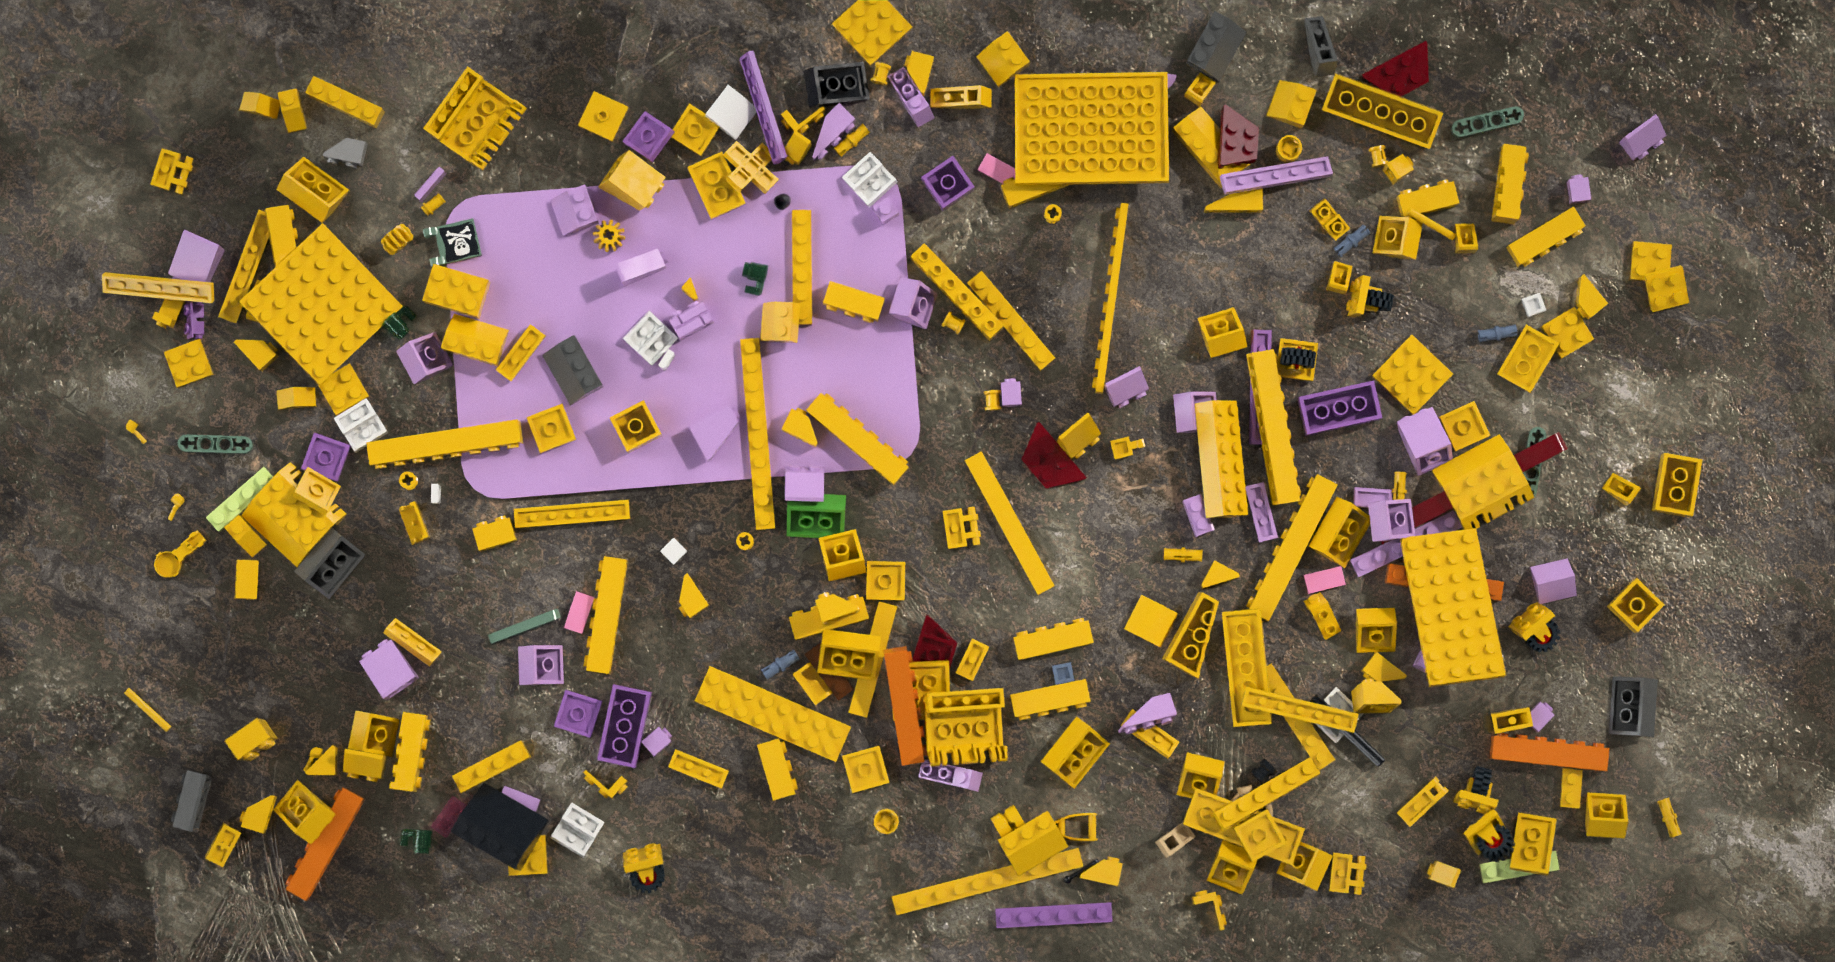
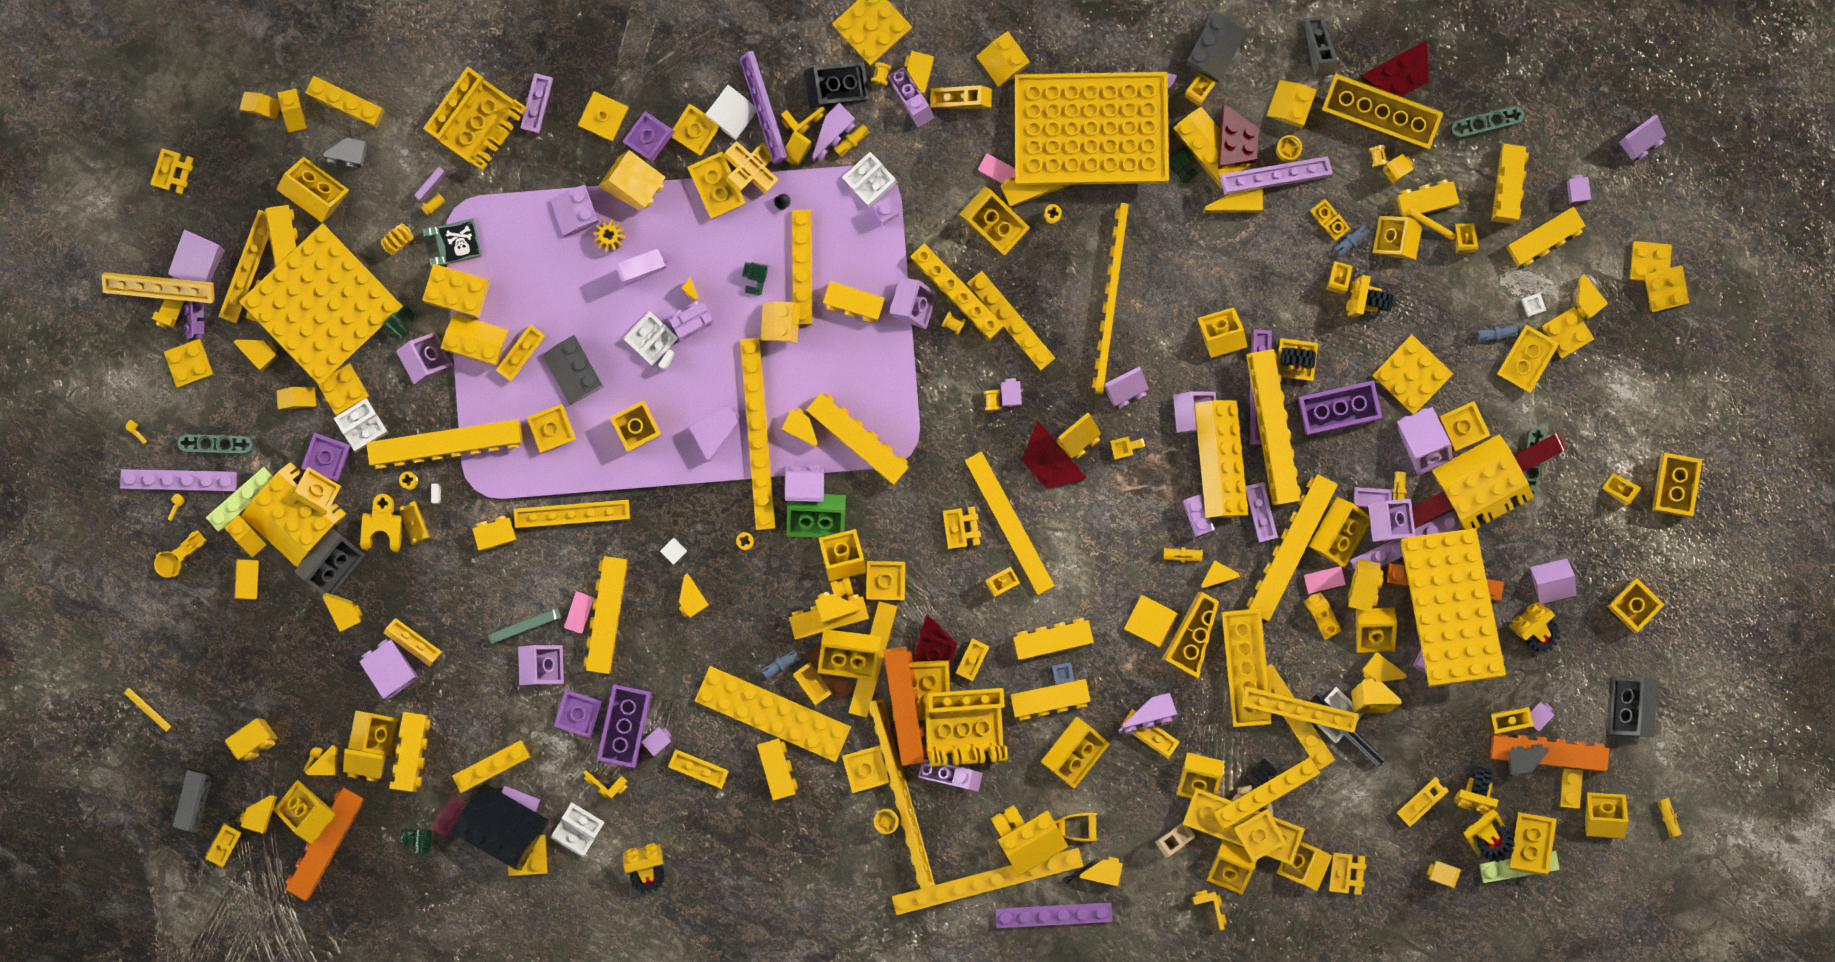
medium lavender brick [921,156,975,211] -> none
none -> lavender plate [120,469,237,492]
none -> yellow slope [323,593,362,631]
none -> yellow piece [360,494,402,552]
none -> lavender plate [520,73,553,134]
none -> yellow wheel [830,577,854,598]
none -> yellow plate [869,699,935,889]
none -> yellow slope [959,186,1030,256]
none -> yellow slope [985,567,1020,598]
none -> clear green piece [1169,146,1198,183]
none -> yellow brick [1348,558,1383,612]
none -> dark grey slope [1507,744,1549,775]

